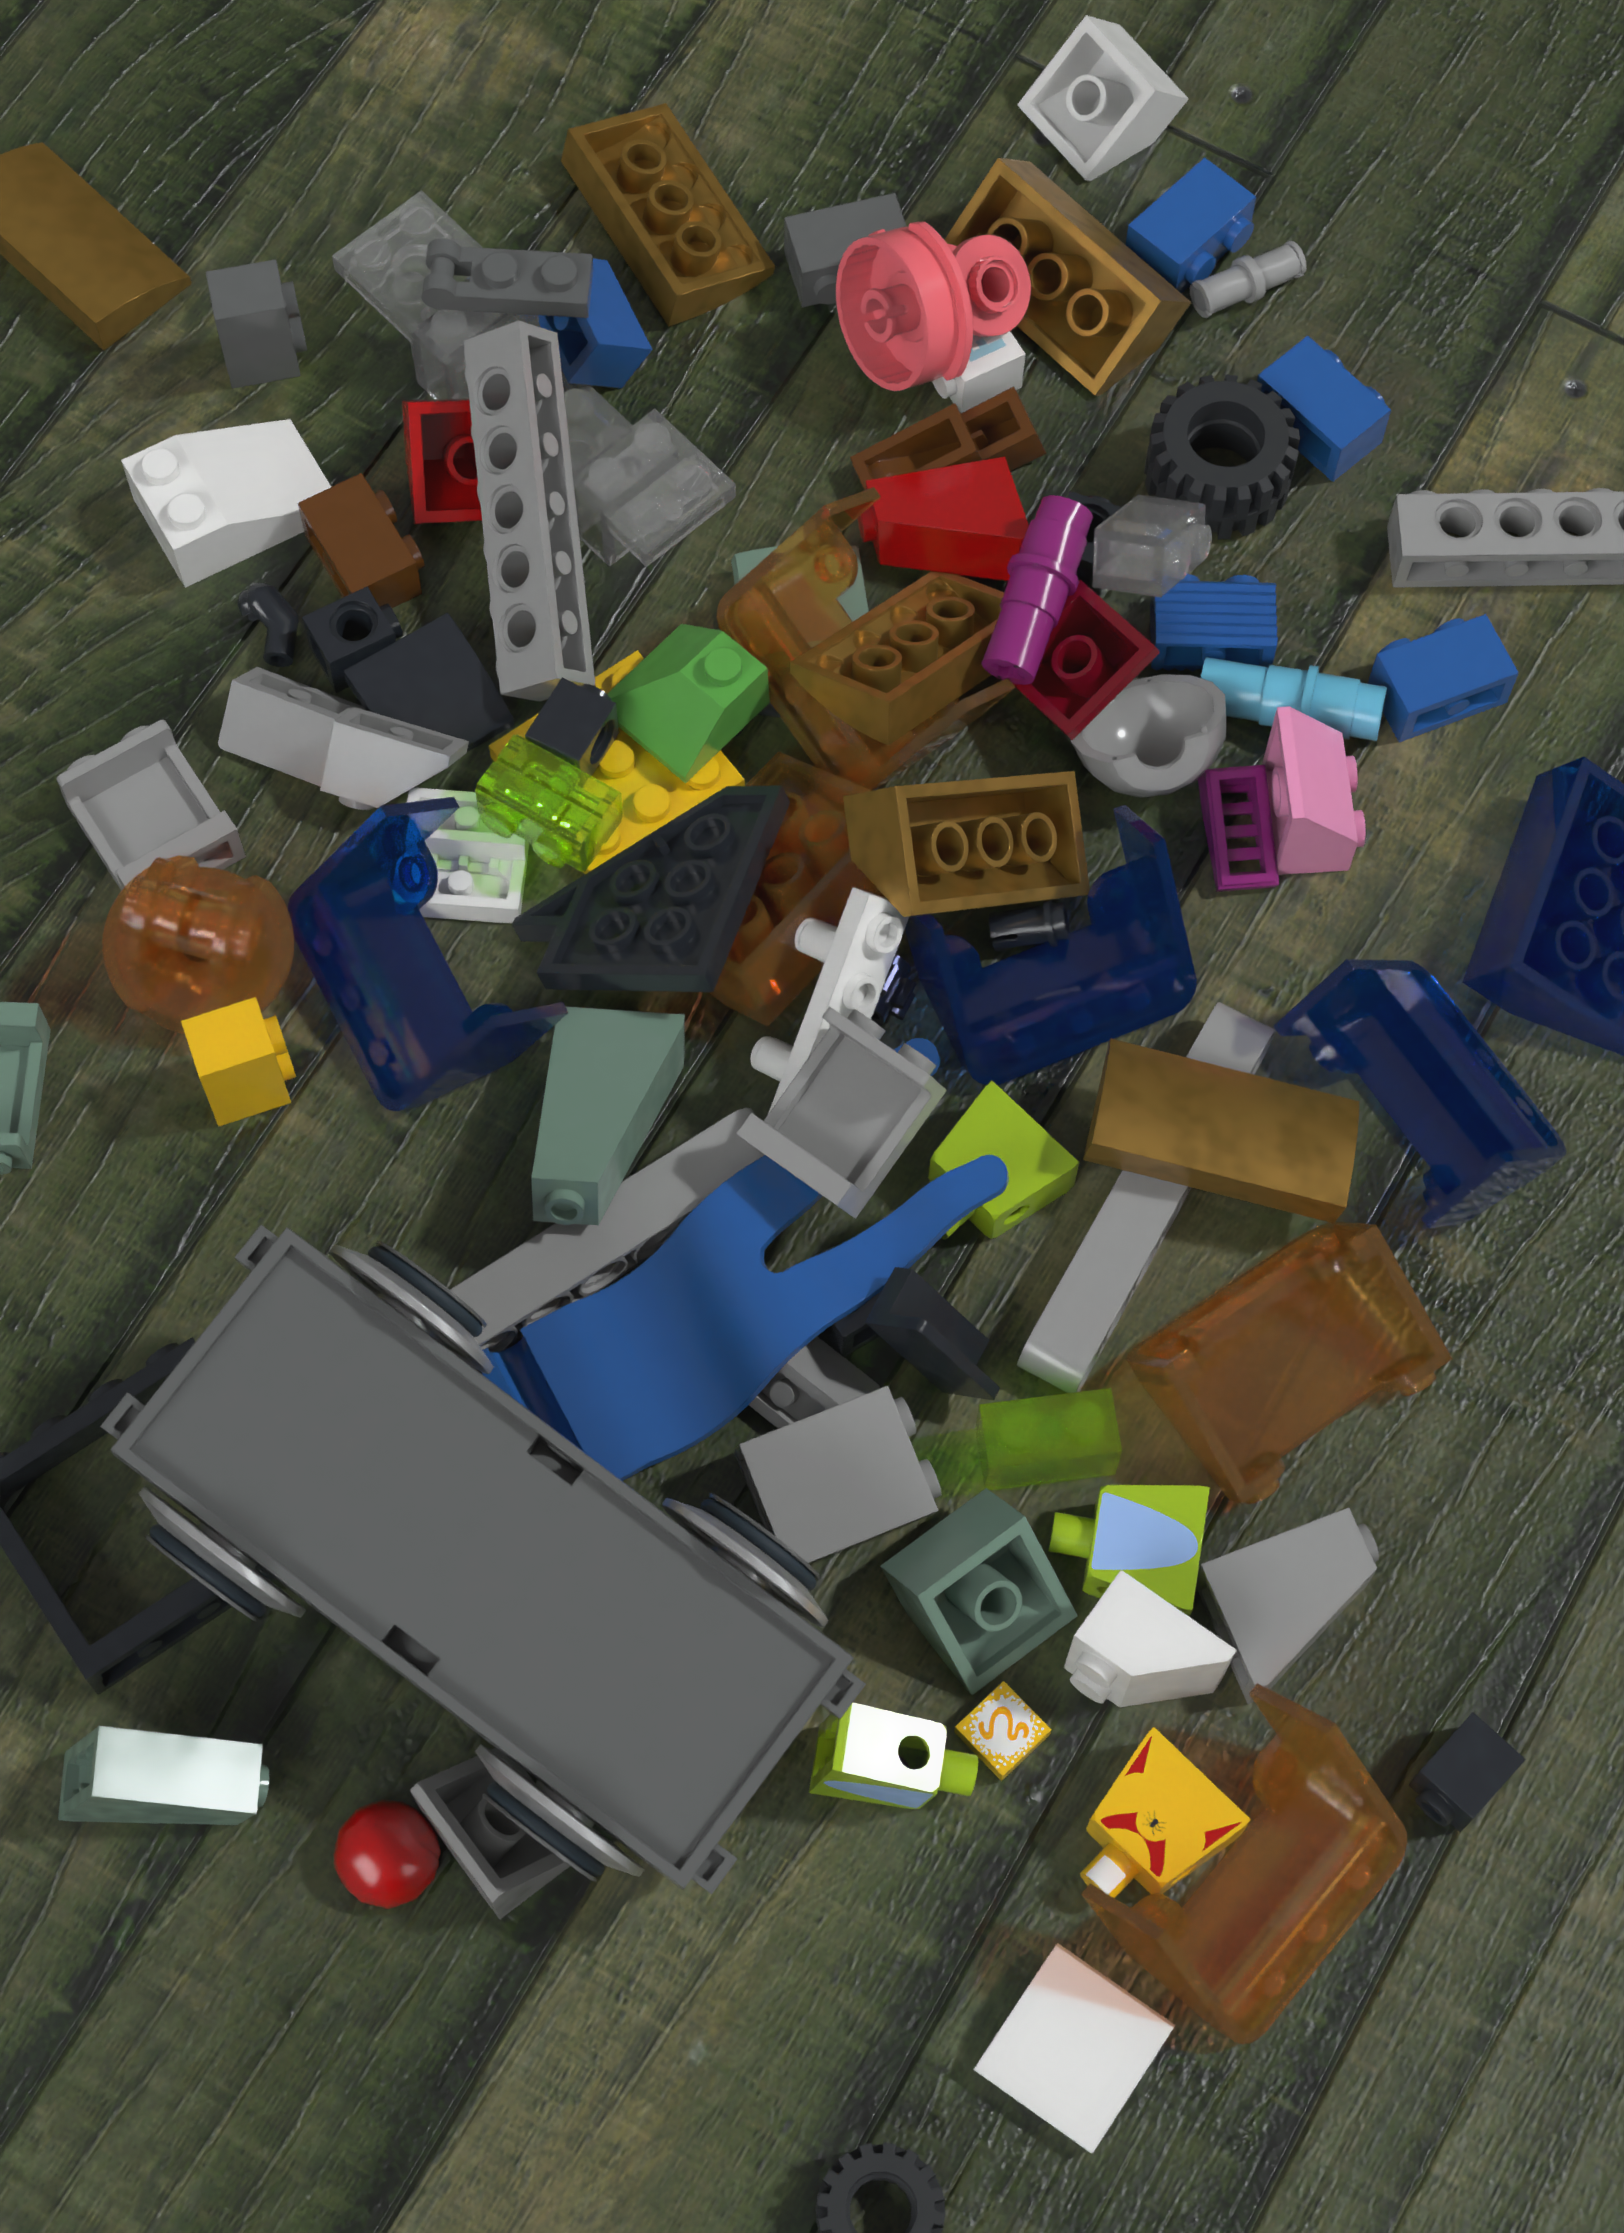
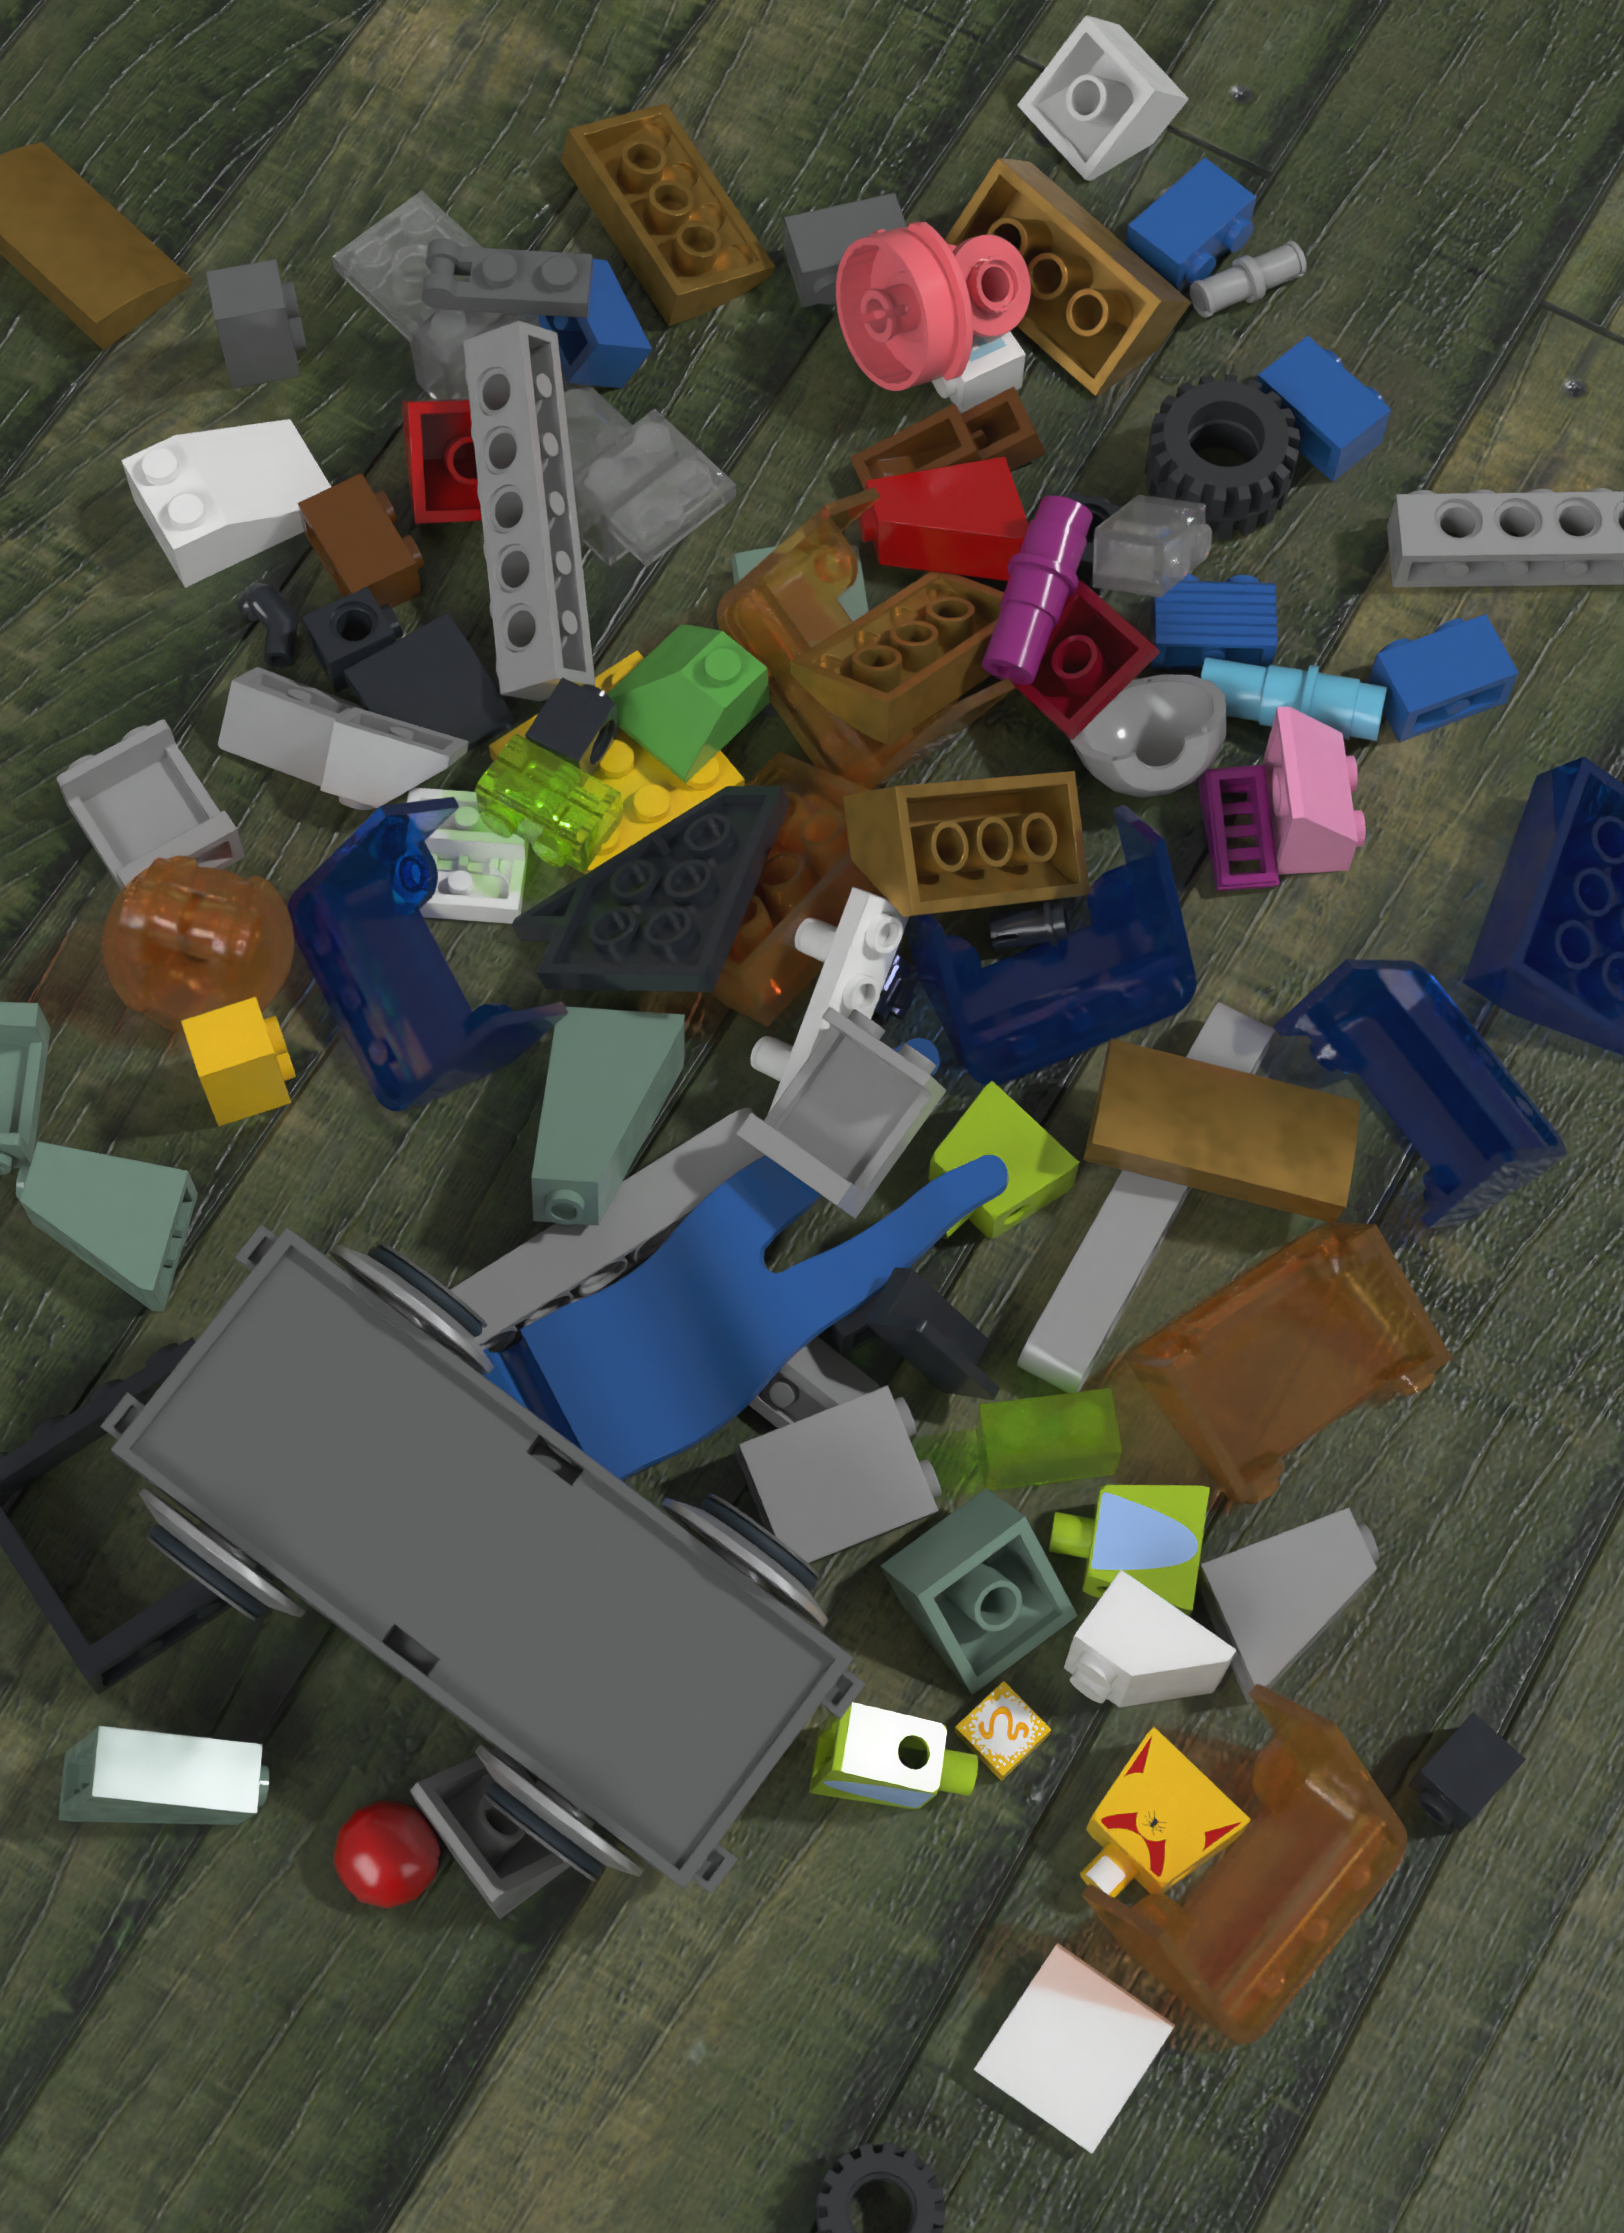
none -> sand green slope [16,1141,198,1312]

